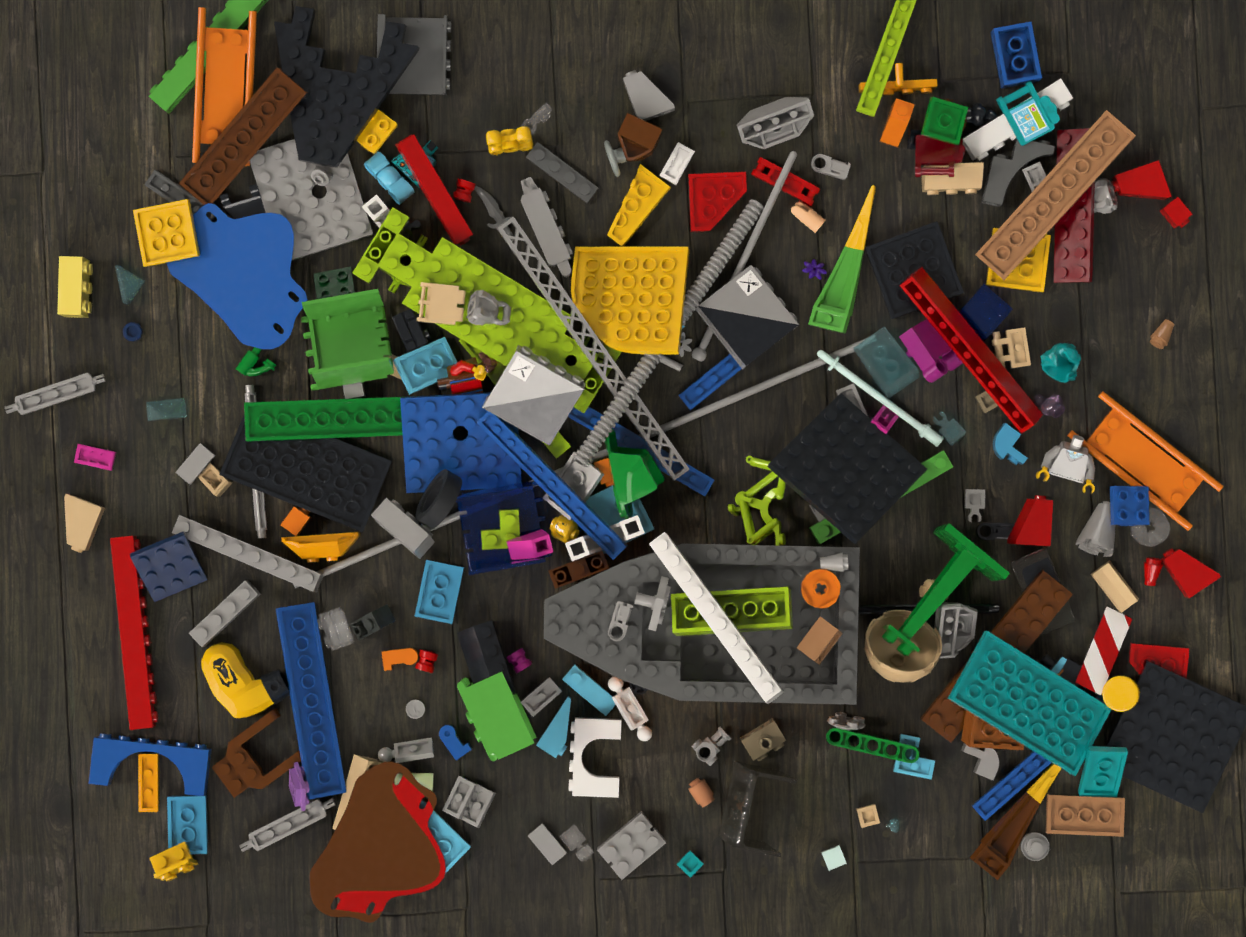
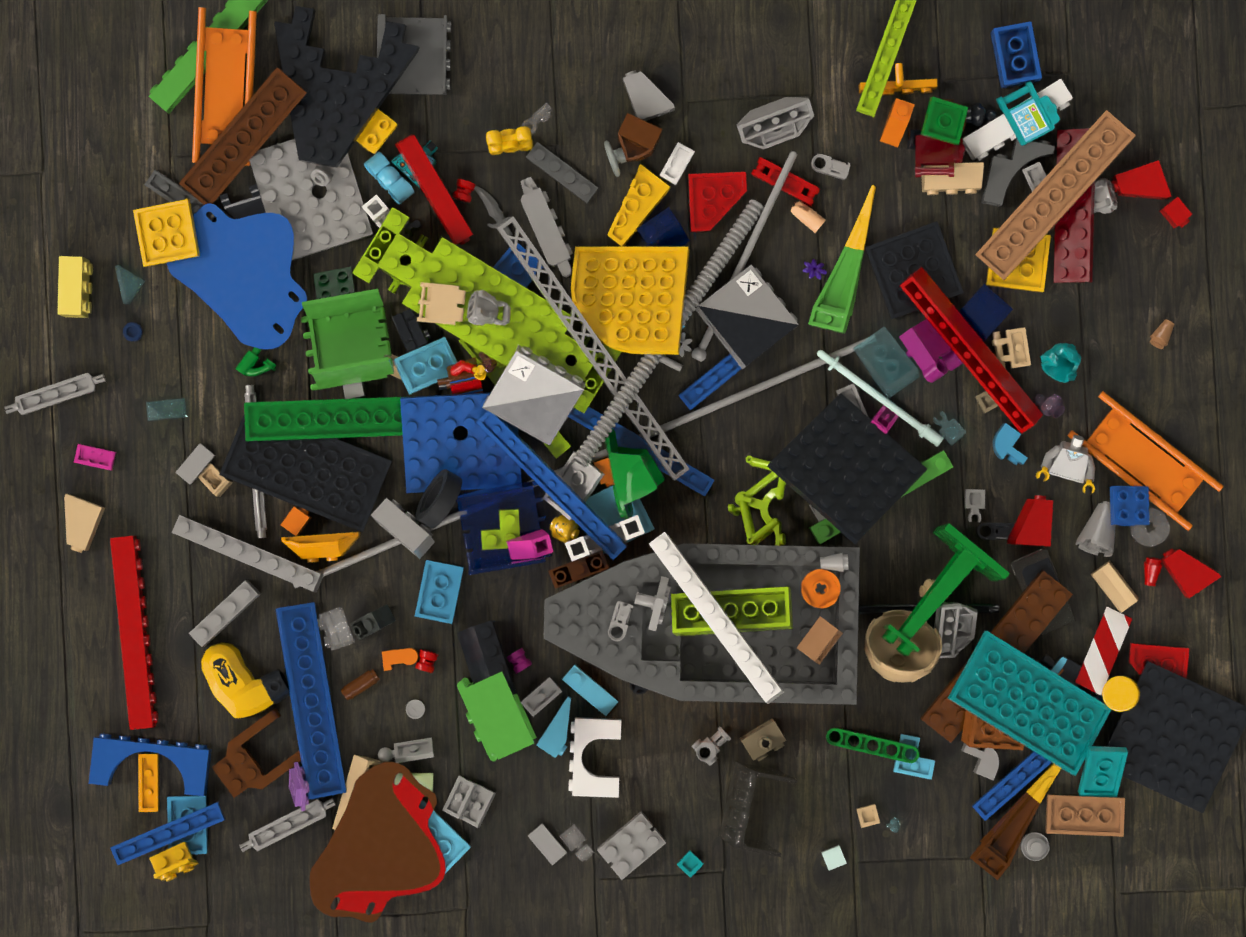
dark blue plate [130,531,207,602] -> none
blue leg [439,725,473,760] -> none
white plate [608,676,652,741] -> none
nougat brick [688,778,715,808] -> none
light grey dish [827,712,865,730] -> none
none -> blue plate [110,802,226,865]
none -> reddish brown piece [341,669,380,701]
none -> blue plate [493,243,543,288]
none -> clear blue slope [637,207,690,247]

